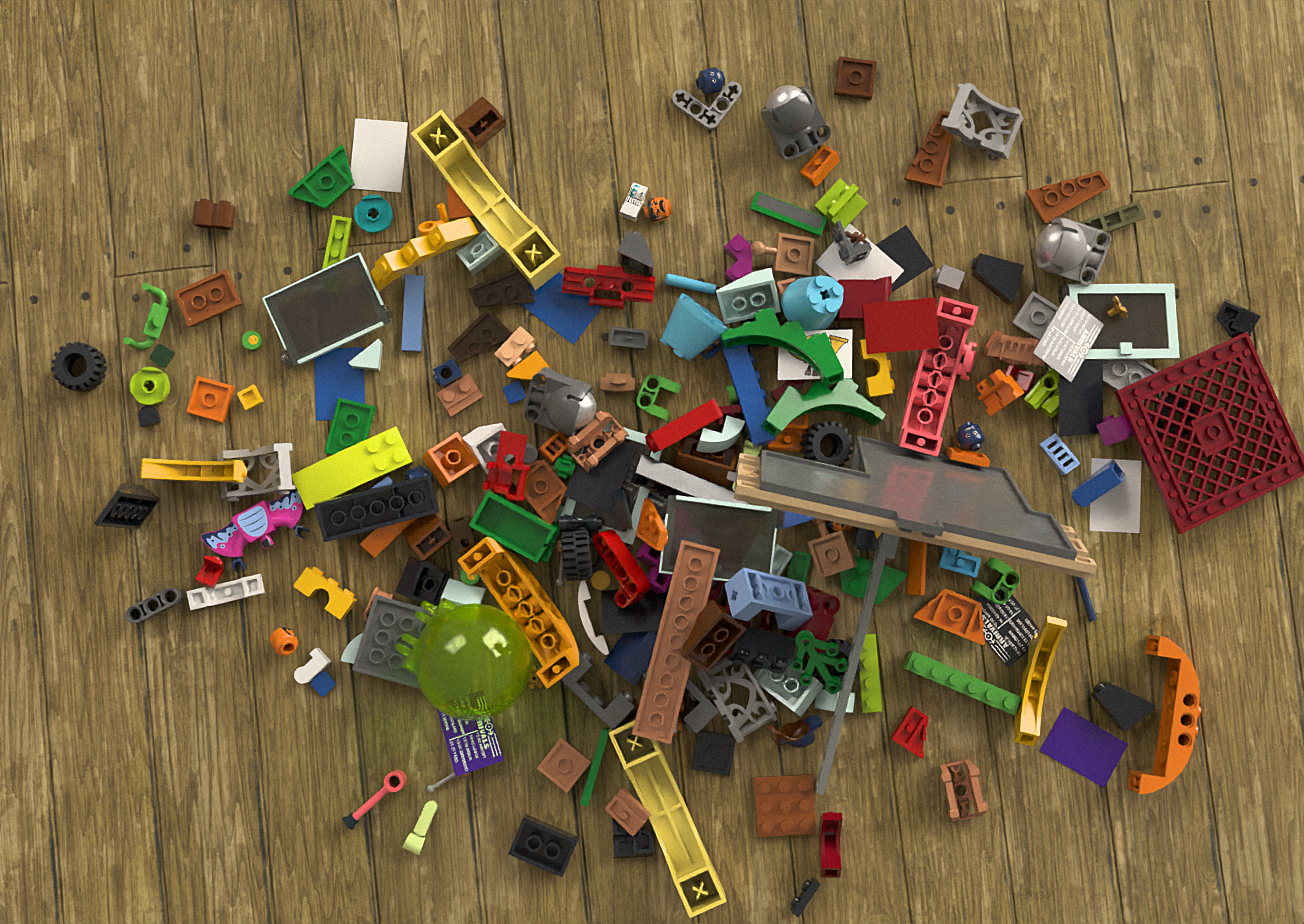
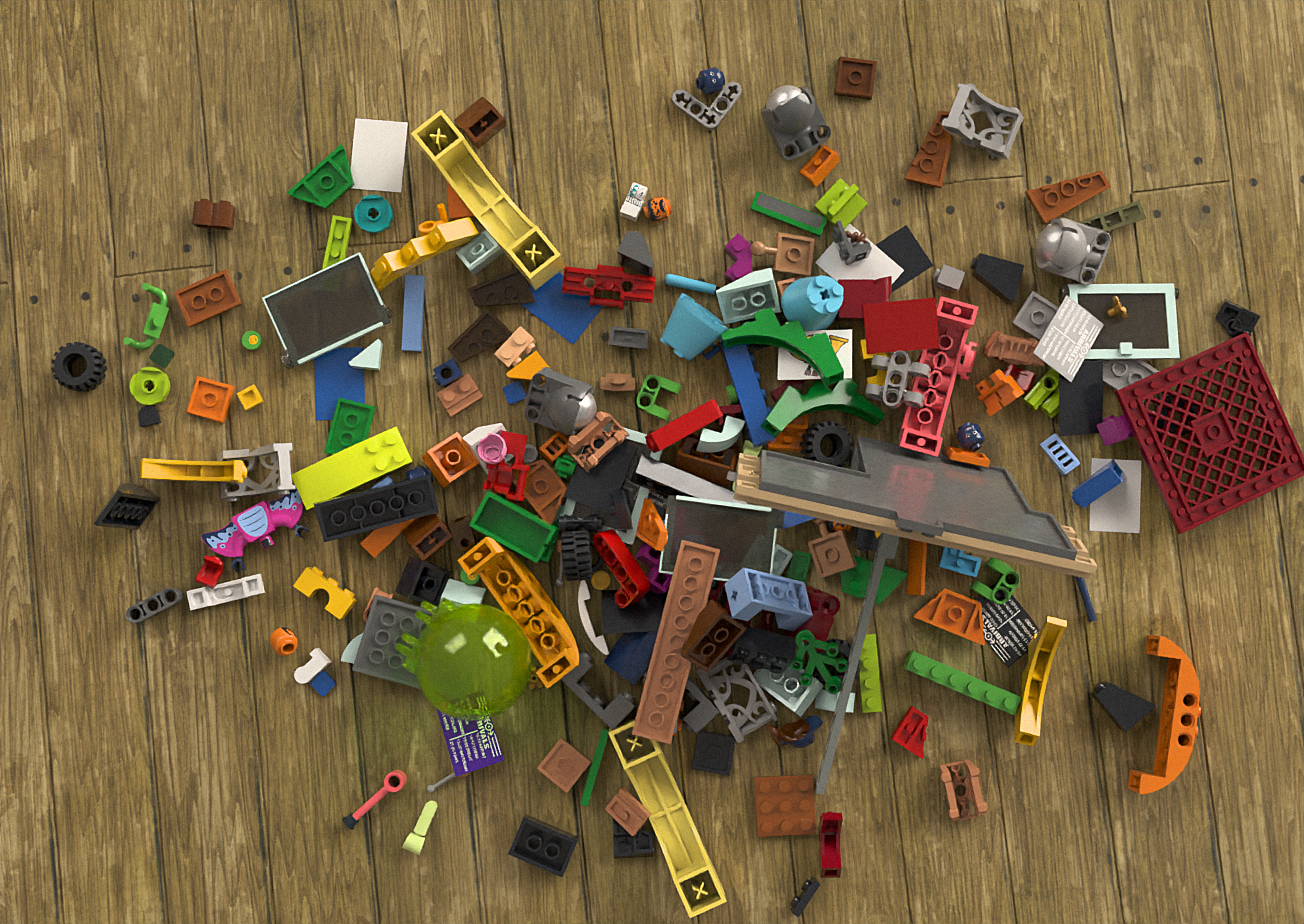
dark purple sticker [1040,707,1128,788] -> none
none -> bright pink hair [477,433,507,464]
none -> light grey piece [865,351,931,409]

